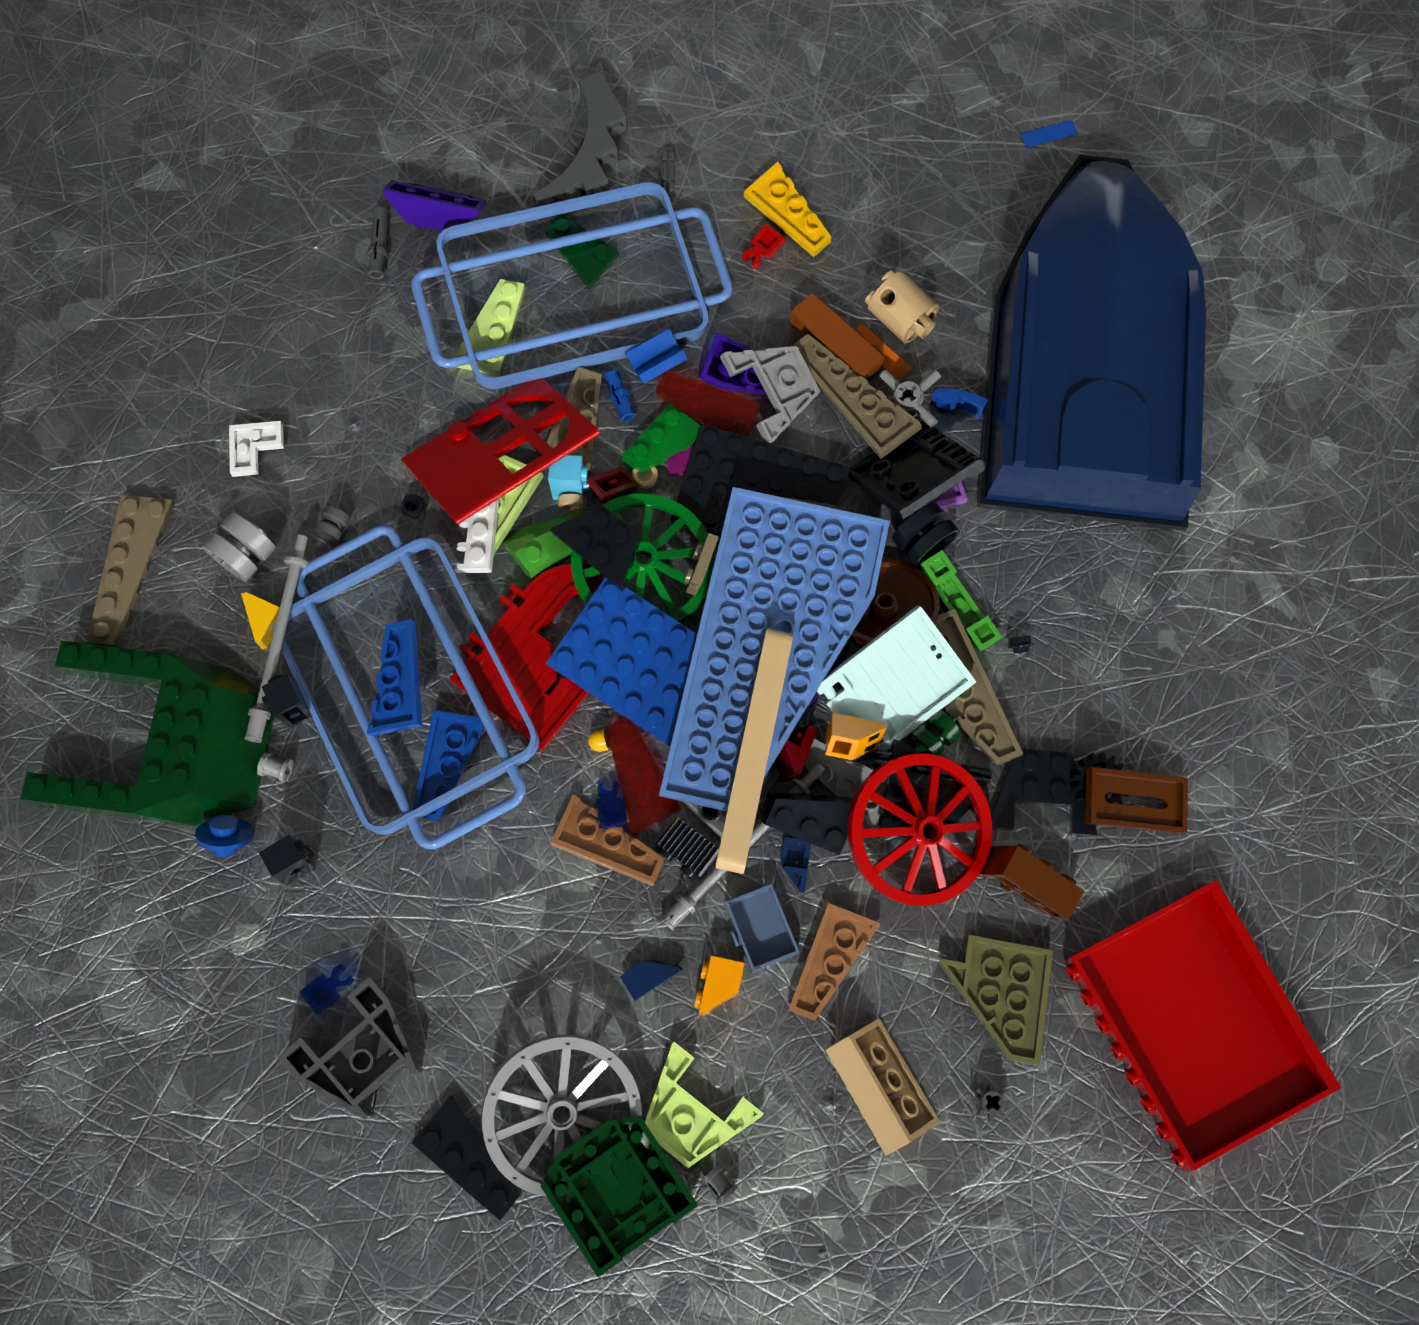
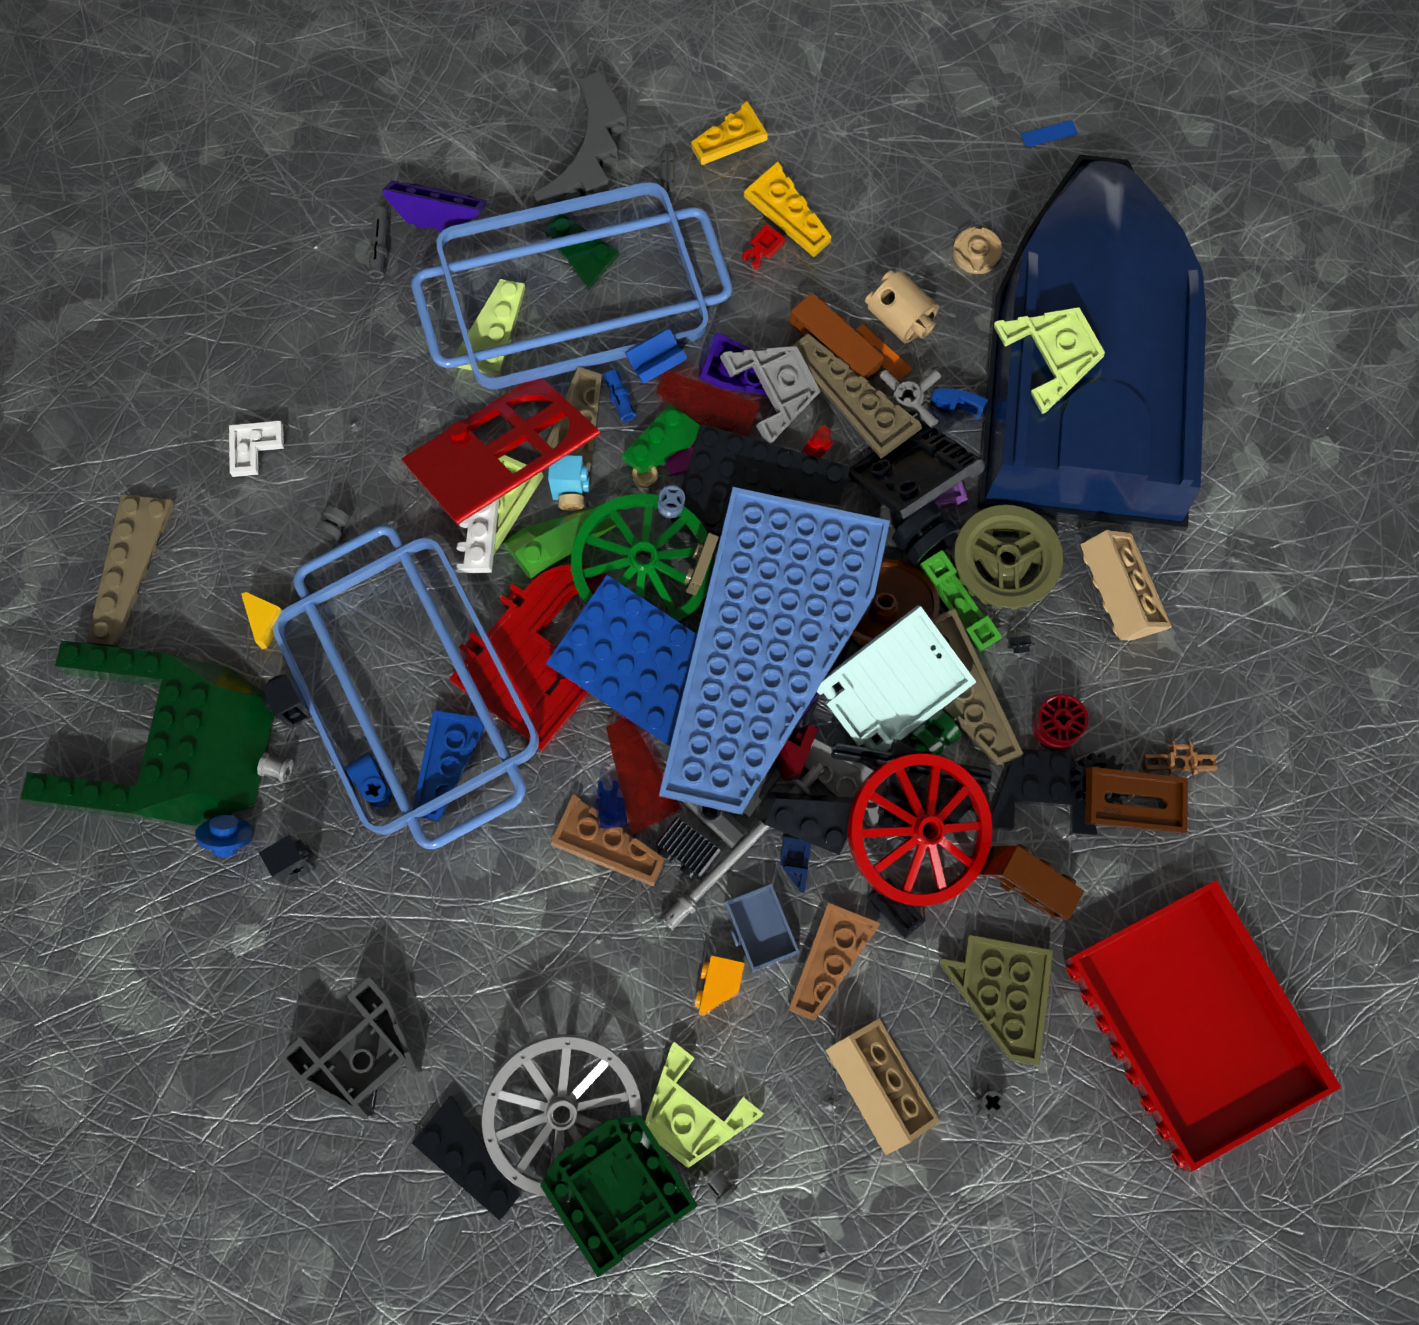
light grey wheel [201,512,276,582] -> none
light grey bar [244,534,309,743] -> none
clear blue plate [299,964,355,1015] -> none
blue wing [367,619,422,736] -> none
black plate [401,494,427,520] -> none
black wing [550,505,641,591] -> none
dark red slope [586,466,639,504] -> none
yellow hinge [588,729,610,752] -> none
dark blue slope [620,960,683,1001] -> none
tan beam [715,628,794,874] -> none
light orange slope [825,713,886,760] -> none
none -> blue piece [345,752,391,808]
none -> sand blue wheel [657,485,685,518]
none -> yellow wing [691,101,768,165]
none -> red helmet [801,424,834,458]
none -> black tile [867,878,926,940]
none -> tan tile [952,227,1002,274]
none -> olive gear [953,505,1063,610]
none -> yellowish green wing [994,308,1105,414]
none -> dark red wheel [1032,694,1089,750]
none -> tan slope [1080,530,1172,640]
none -> medium nougat piece [1143,740,1217,775]

